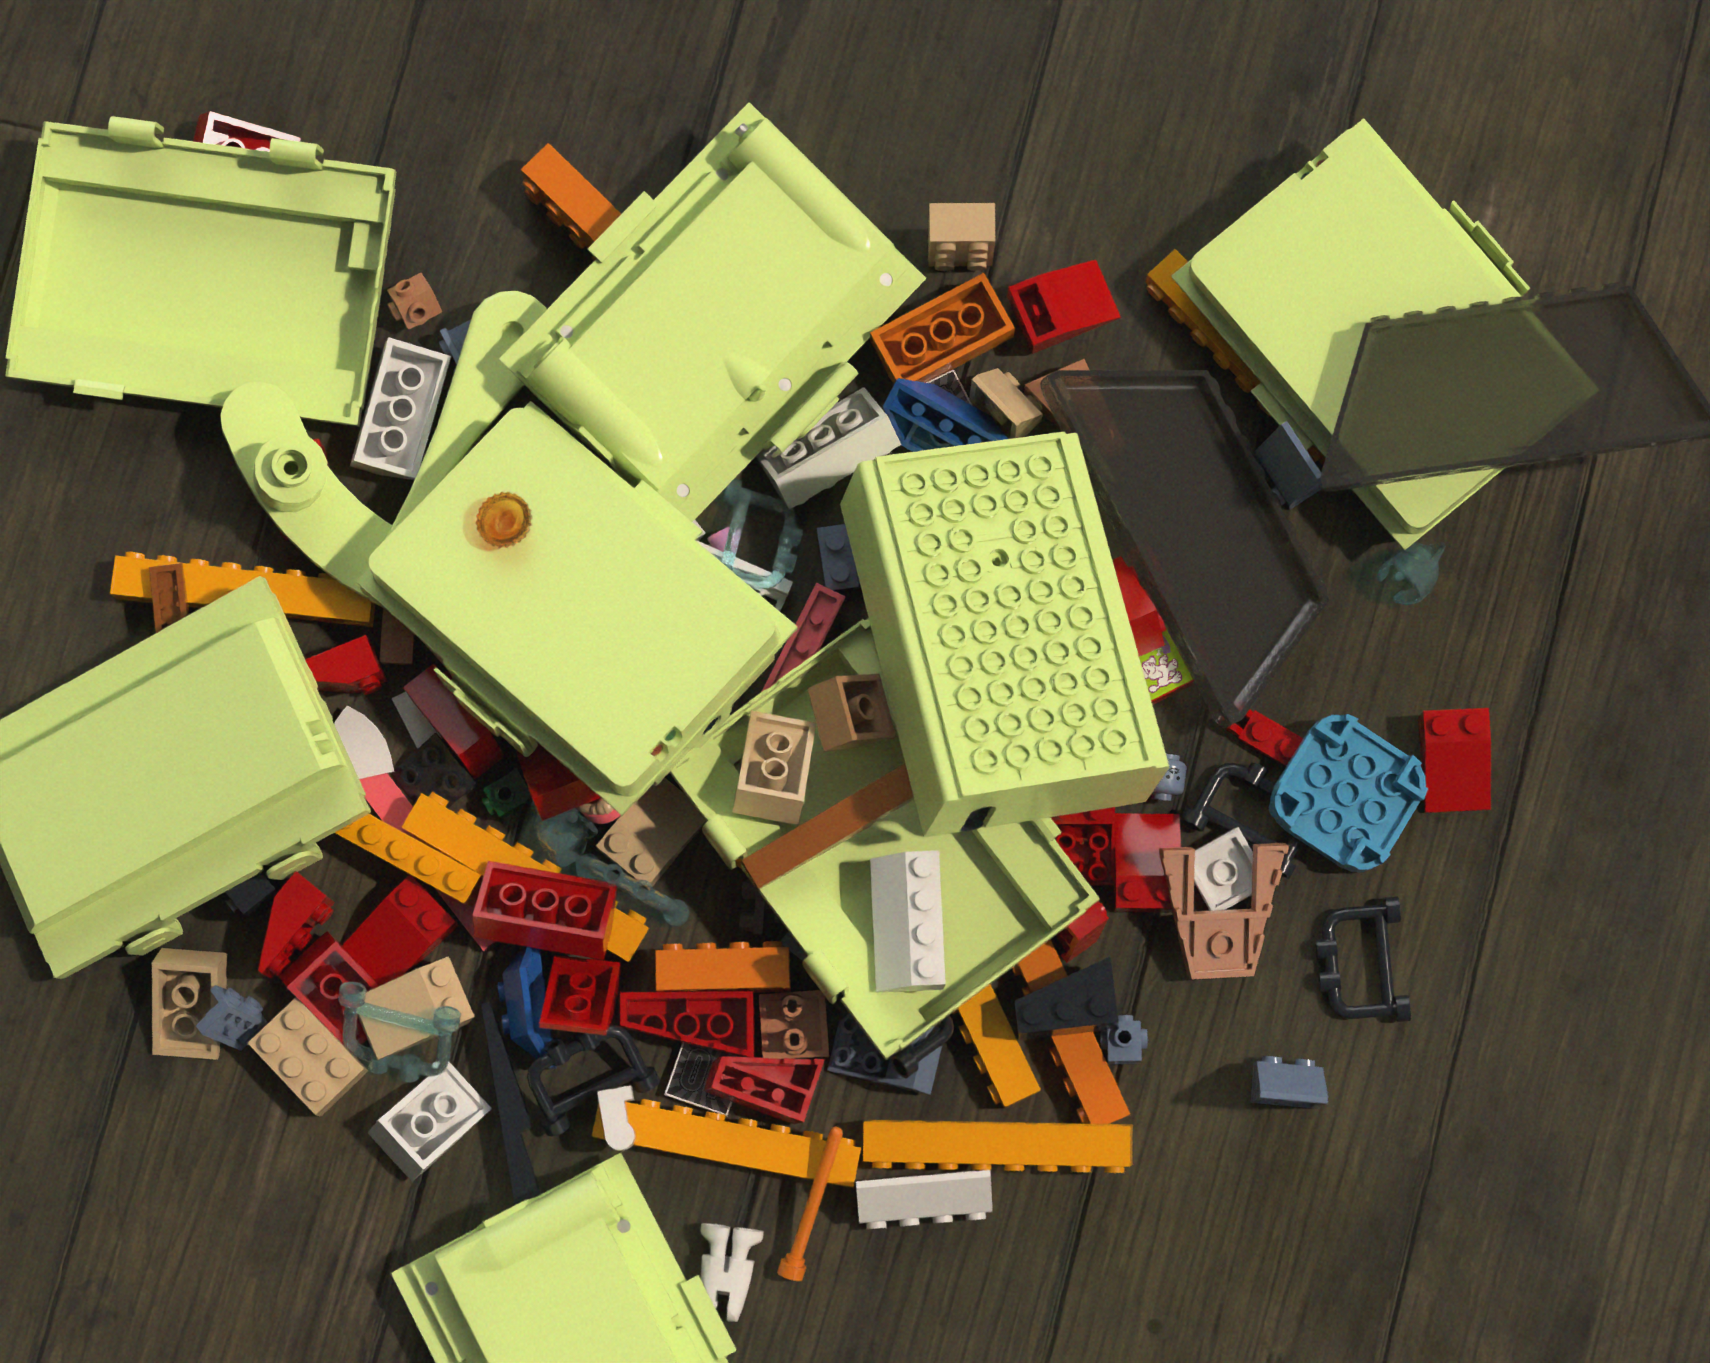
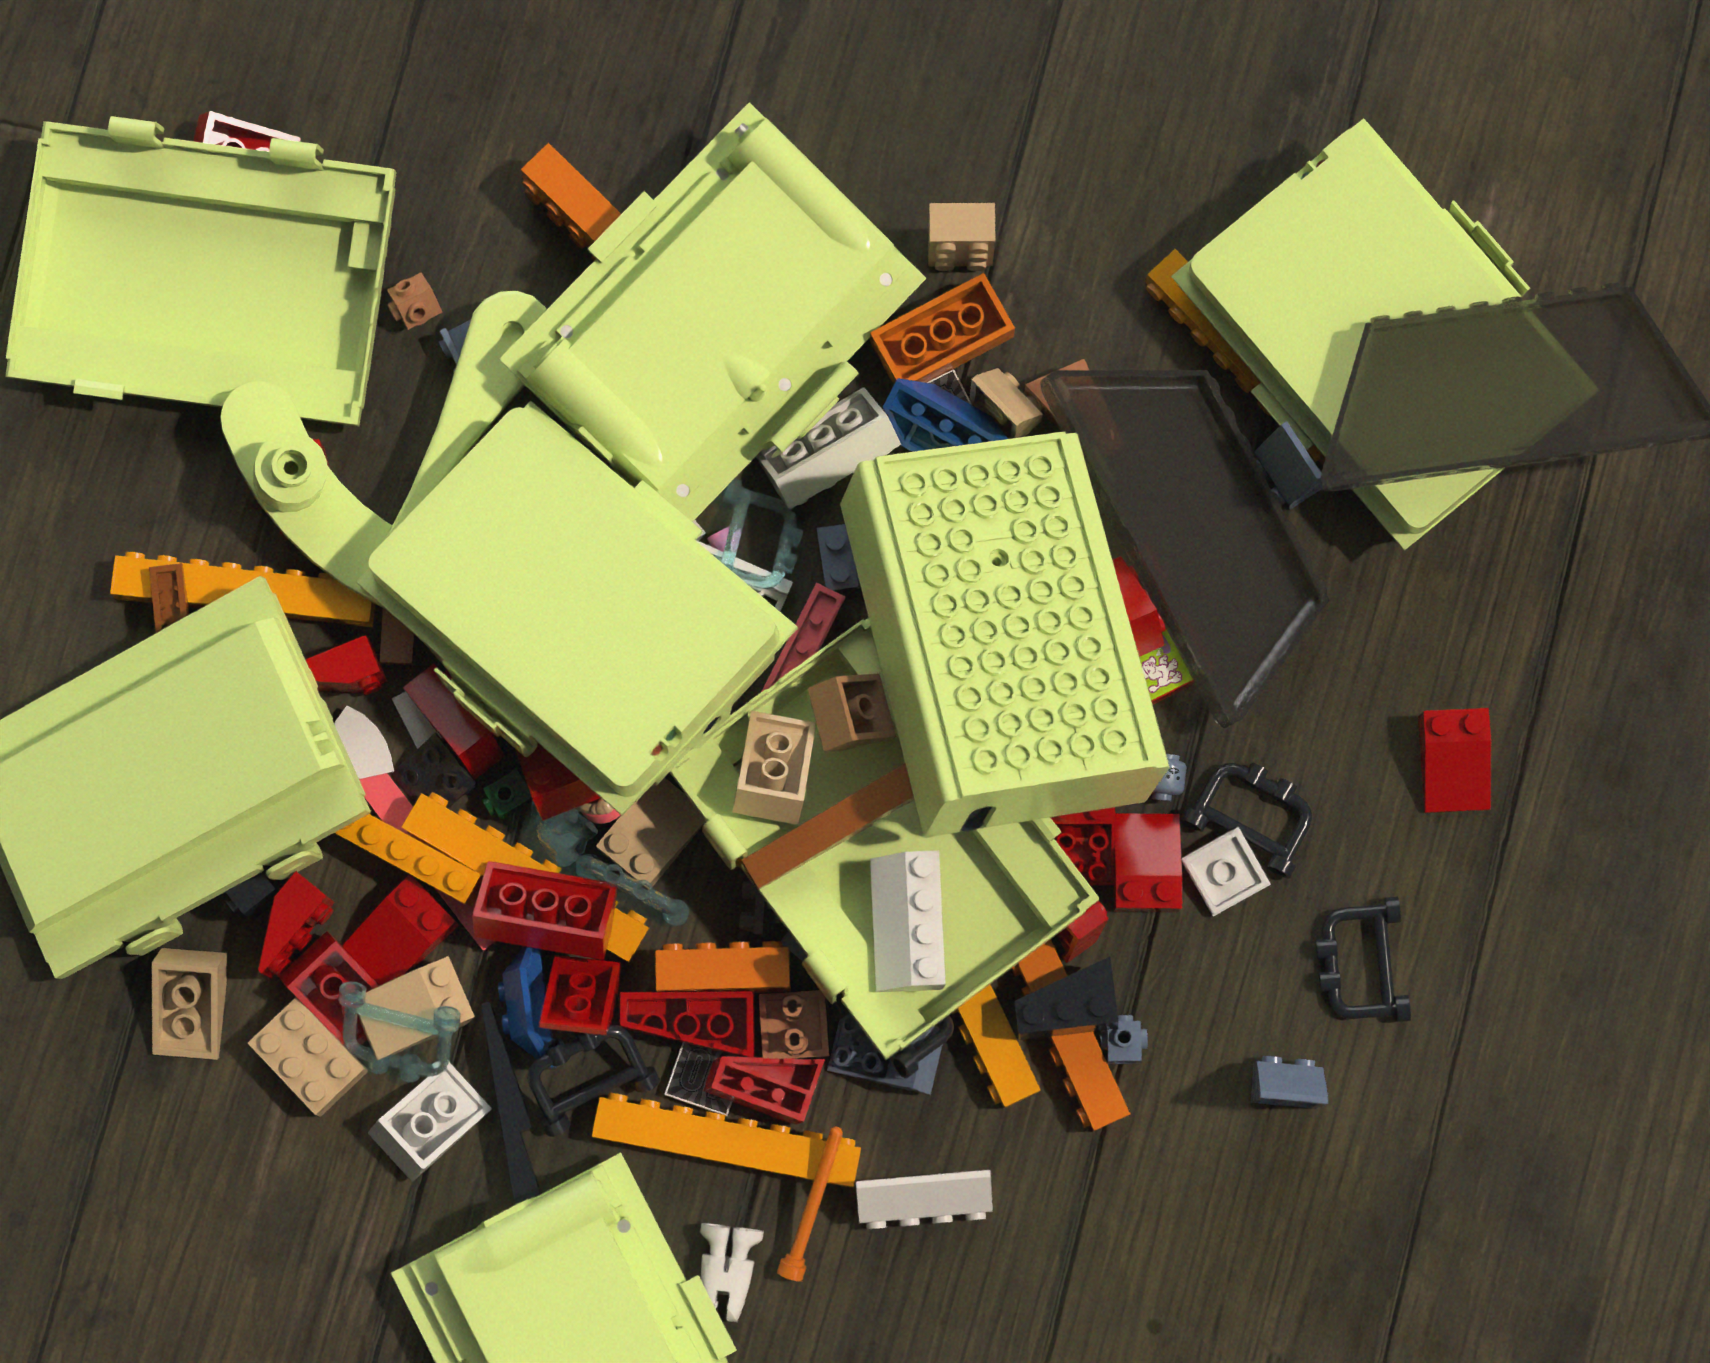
sand blue bracket [196,985,268,1051] -> none
white slope [350,337,451,480] -> none
clear orange hat [476,492,533,548] -> none
white leg [597,1086,636,1151] -> none
light orange brick [863,1120,1133,1173] -> none
red slope [1007,260,1121,354] -> none
nougat wing [1159,843,1289,979] -> none
red hinge [1217,699,1303,768] -> none
dark azure plate [1269,714,1428,873] -> none
clear light blue helmet [1377,542,1446,605] -> none

